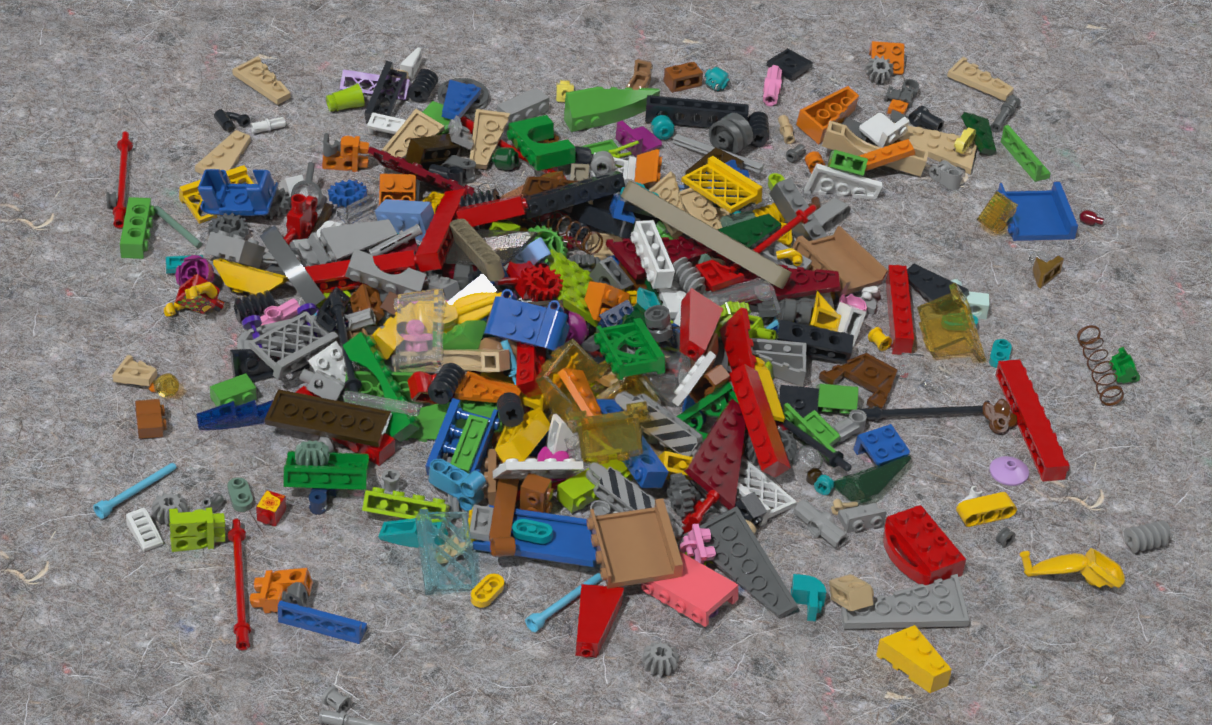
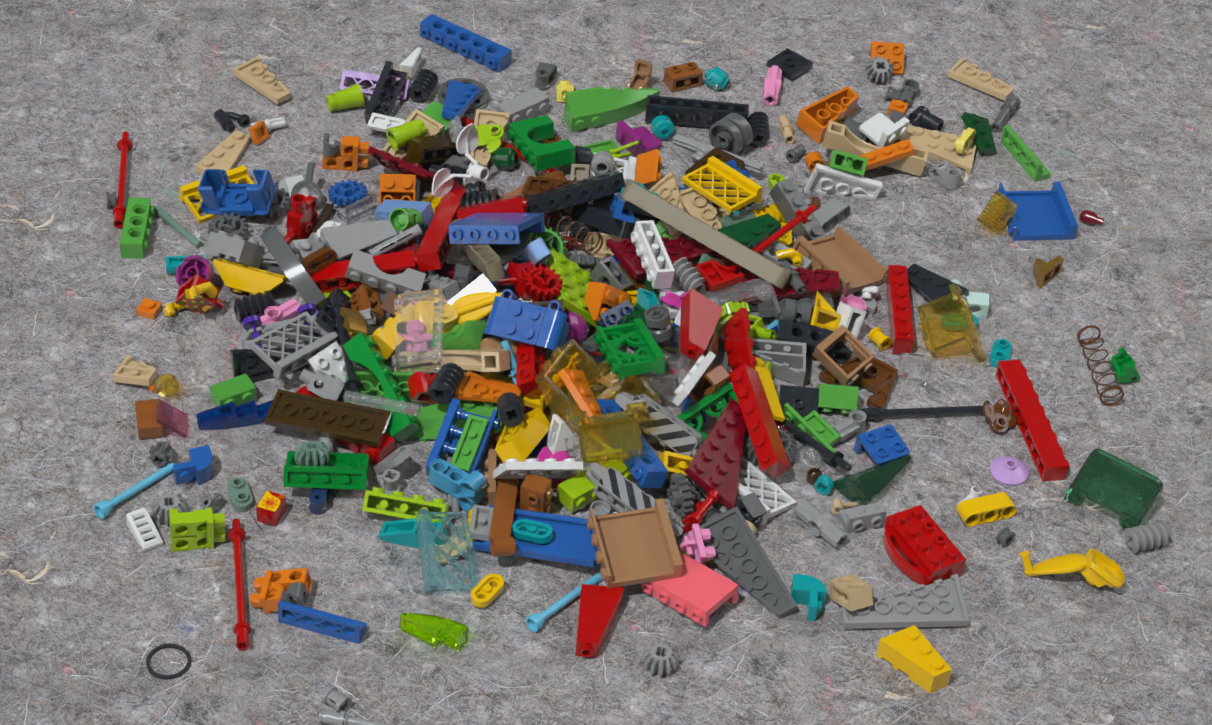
none -> orange plate [136,298,162,320]
none -> black piece [146,644,191,680]
none -> dark grey gear [149,441,175,466]
none -> clear pink piece [155,399,189,438]
none -> blue brick [173,445,213,486]
none -> orange plate [248,121,270,145]
none -> reddish brown beam [302,246,337,274]
none -> pearl gold slope [339,307,367,336]
none -> light grey wing [373,447,411,474]
none -> lime plant [386,119,427,151]
none -> bright green wheel [389,208,423,231]
none -> clear neon green slope [400,613,469,652]
none -> blue brick [420,14,512,73]
none -> white plant [432,123,489,198]
none -> blue panel [448,213,545,244]
none -> black wheel [466,180,486,196]
none -> lime plate [476,124,504,154]
none -> dark grey piece [535,62,557,90]
none -> dark pink plate [660,290,688,310]
none -> light grey wheel [691,145,710,162]
none -> dark grey pin [779,261,807,295]
none -> medium nougat window [812,324,875,386]
none -> clear green windscreen [1064,449,1163,530]

